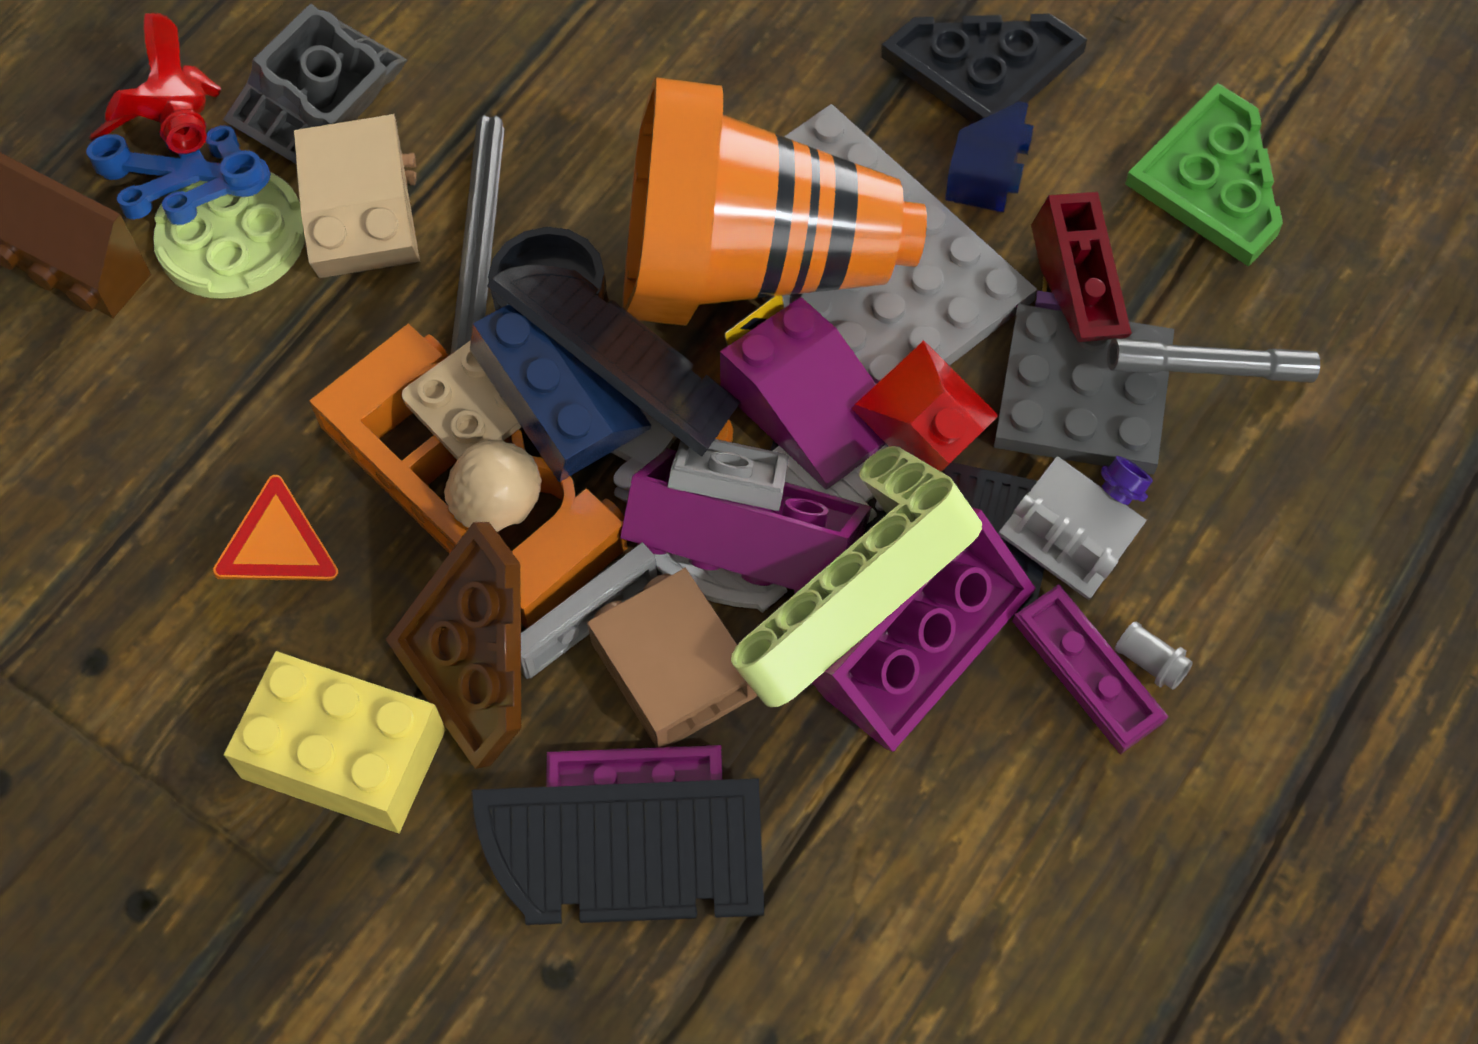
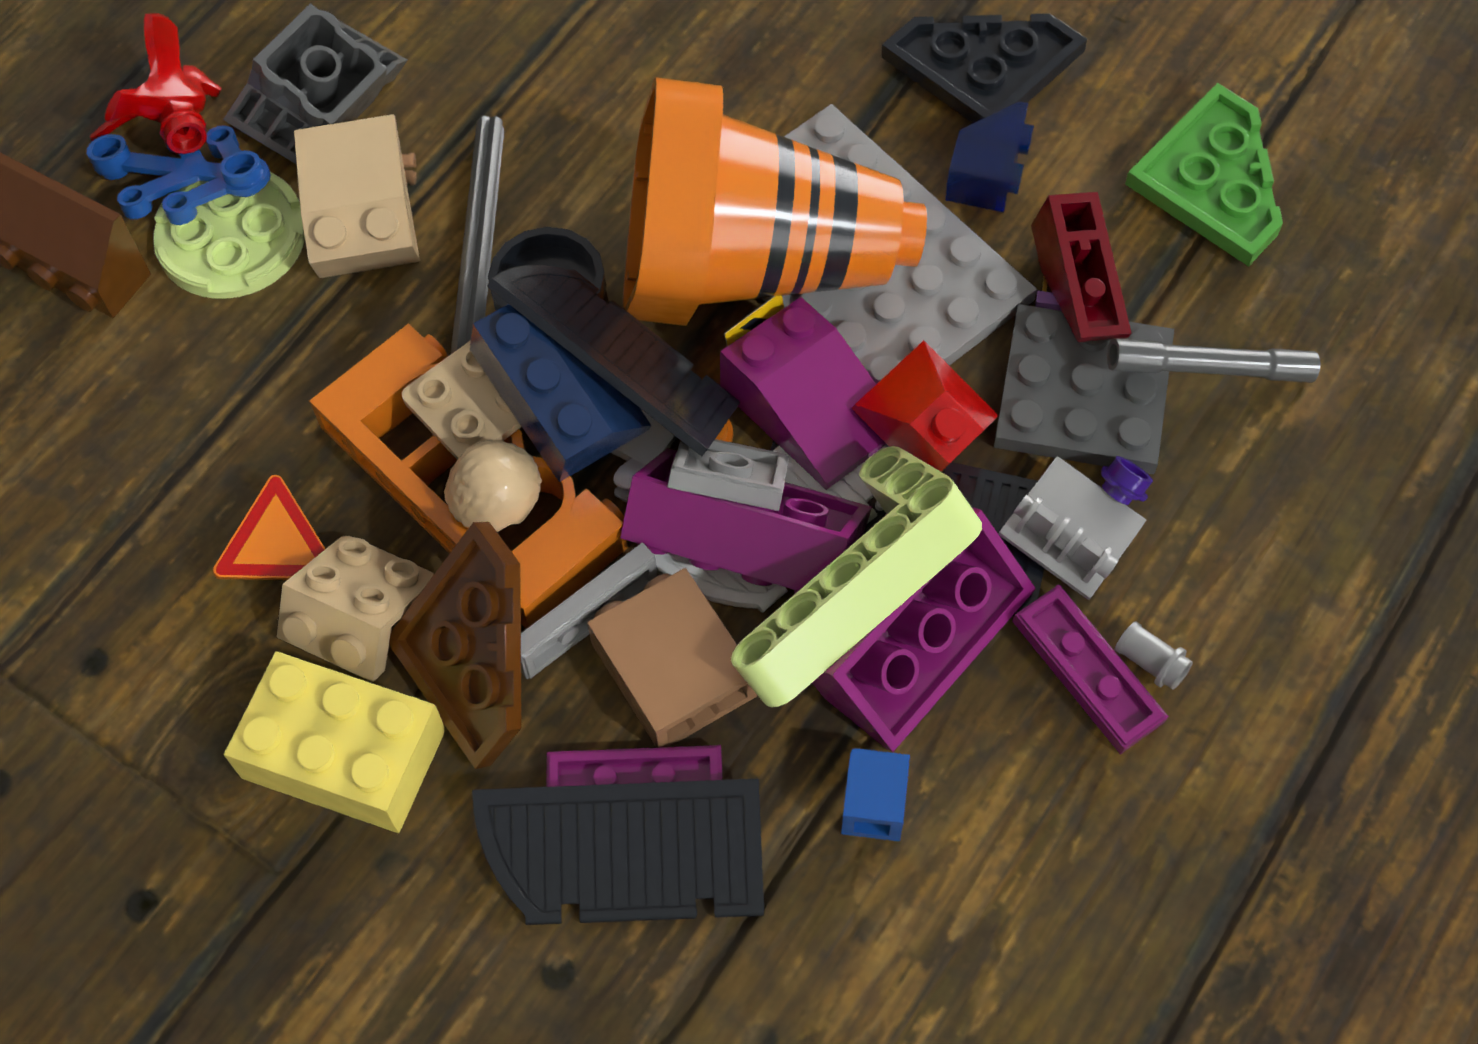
none -> tan bracket [277,536,434,682]
none -> blue panel [841,748,910,842]

